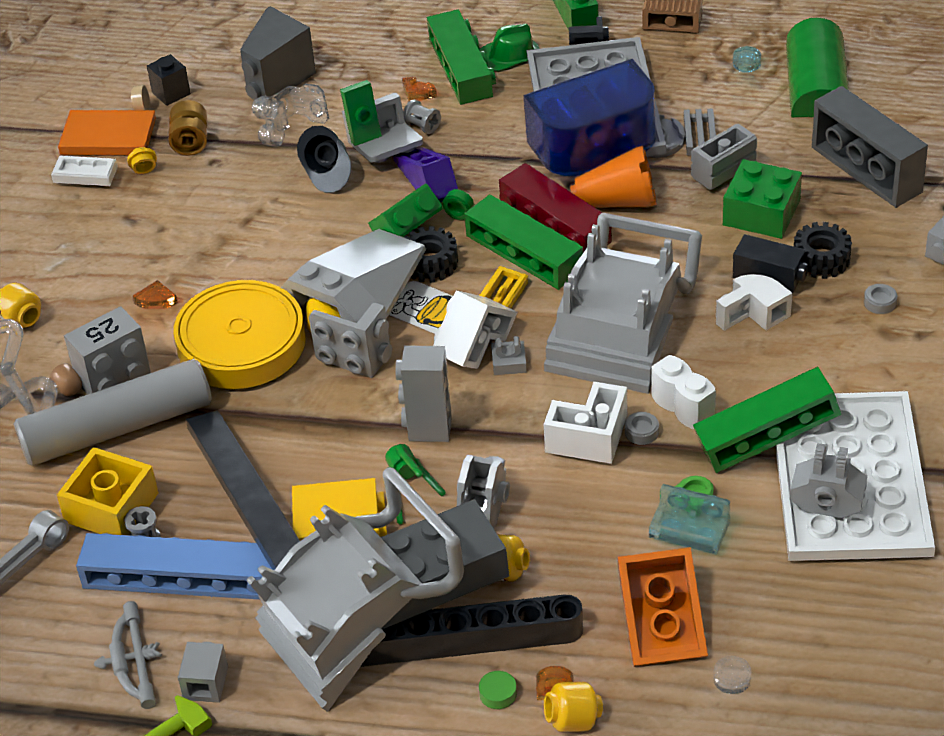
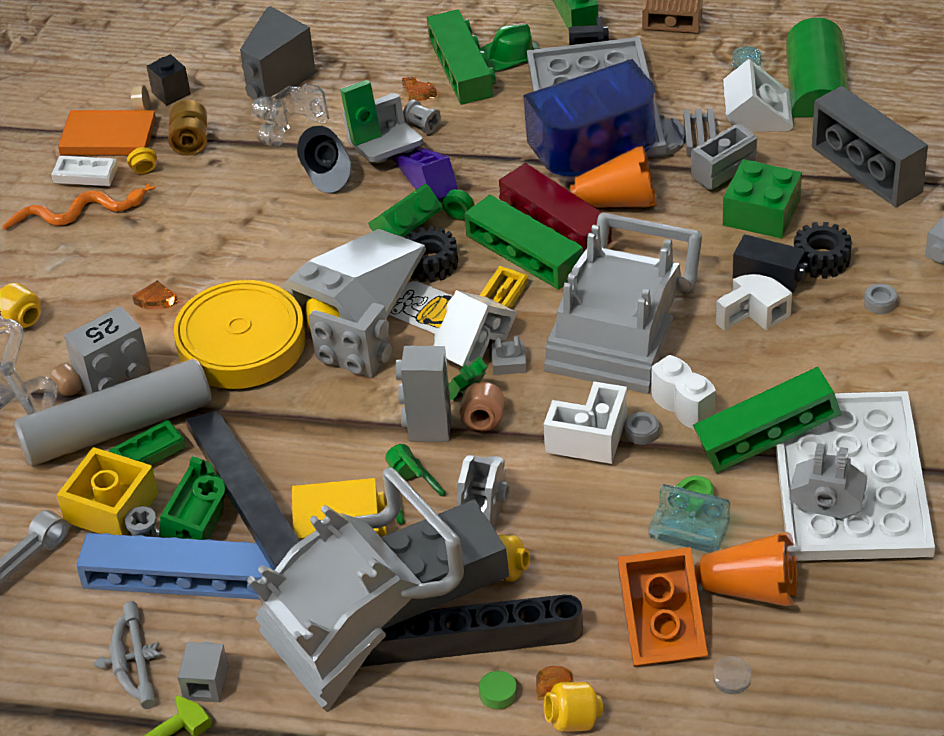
none -> orange animal [2,183,155,230]
none -> green plate [109,420,186,465]
none -> green piece [159,456,225,540]
none -> green plate [449,356,488,401]
none -> nougat head [460,382,505,432]
none -> orange cone [695,532,798,606]
none -> white slope [723,59,794,132]

